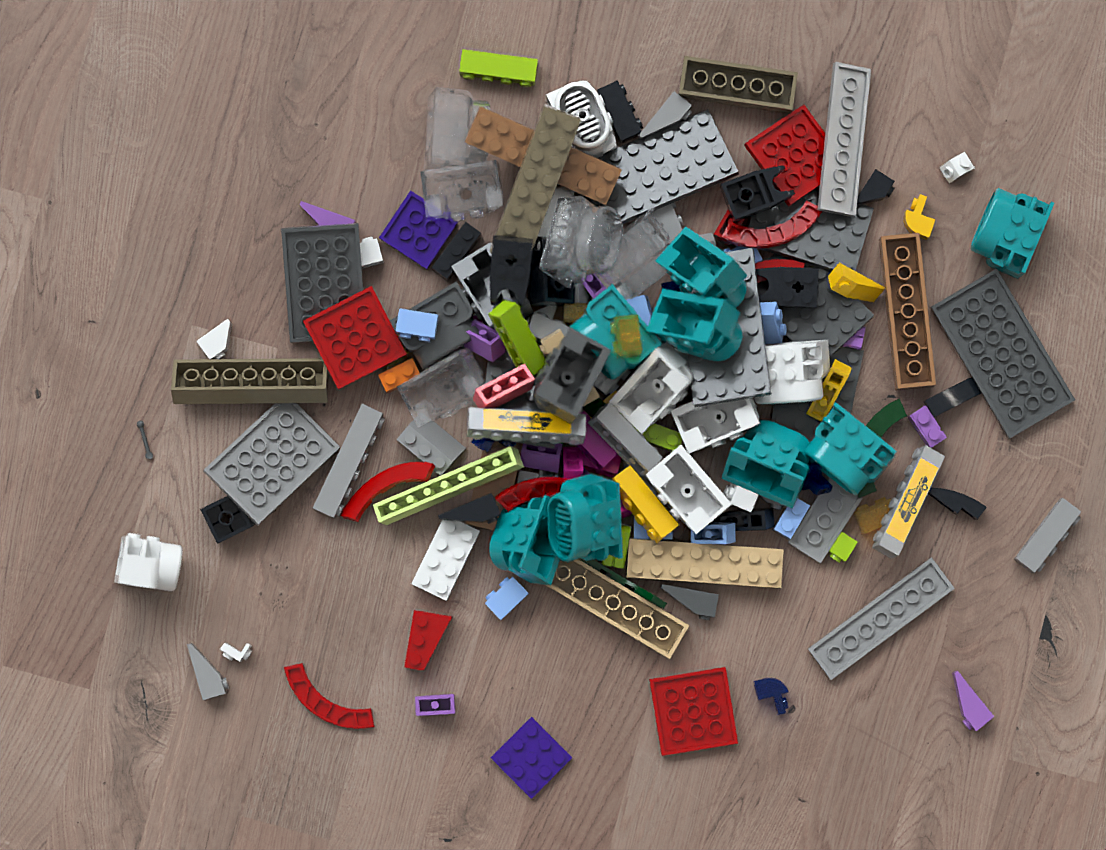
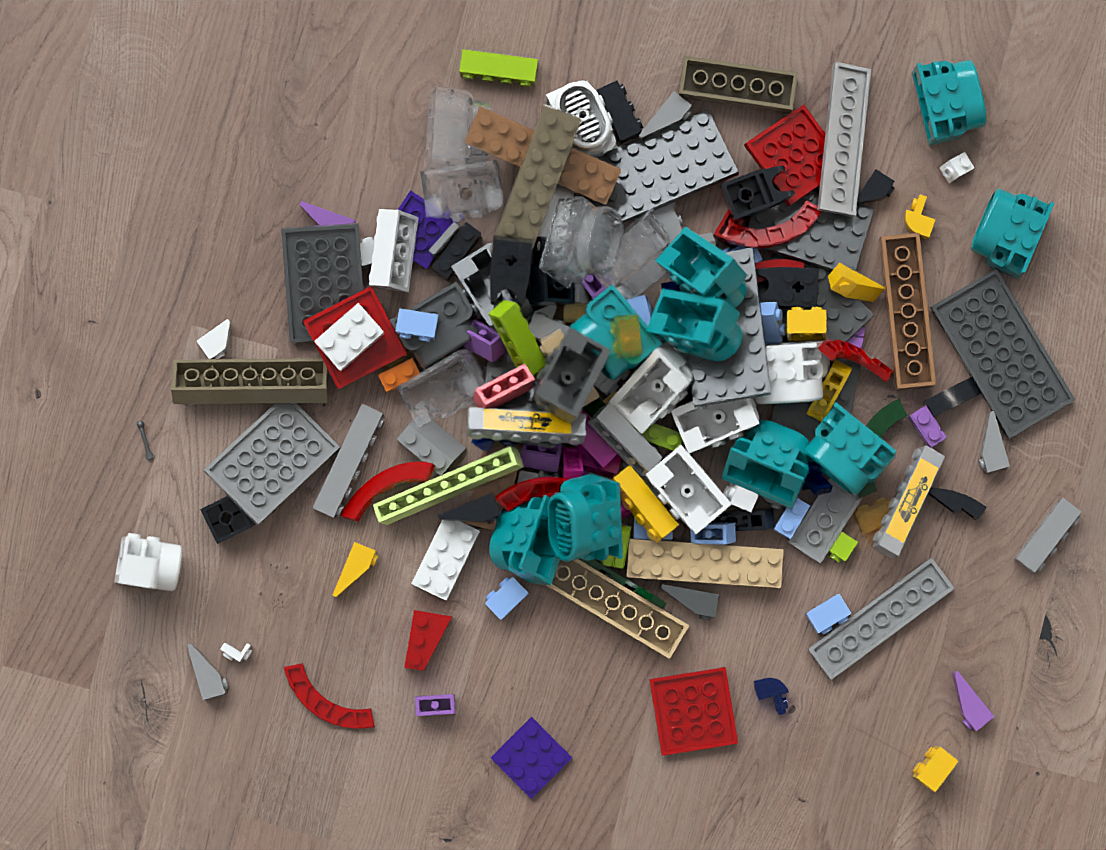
none -> white brick [314,303,384,372]
none -> yellow slope [332,542,378,597]
none -> white slope [369,209,418,293]
none -> light grey tile [429,222,460,257]
none -> yellow brick [787,307,827,341]
none -> light blue brick [805,594,851,635]
none -> red tile [817,339,893,382]
none -> teal brick [912,60,987,146]
none -> yellow brick [912,746,958,792]
none -> light grey slope [978,411,1010,474]

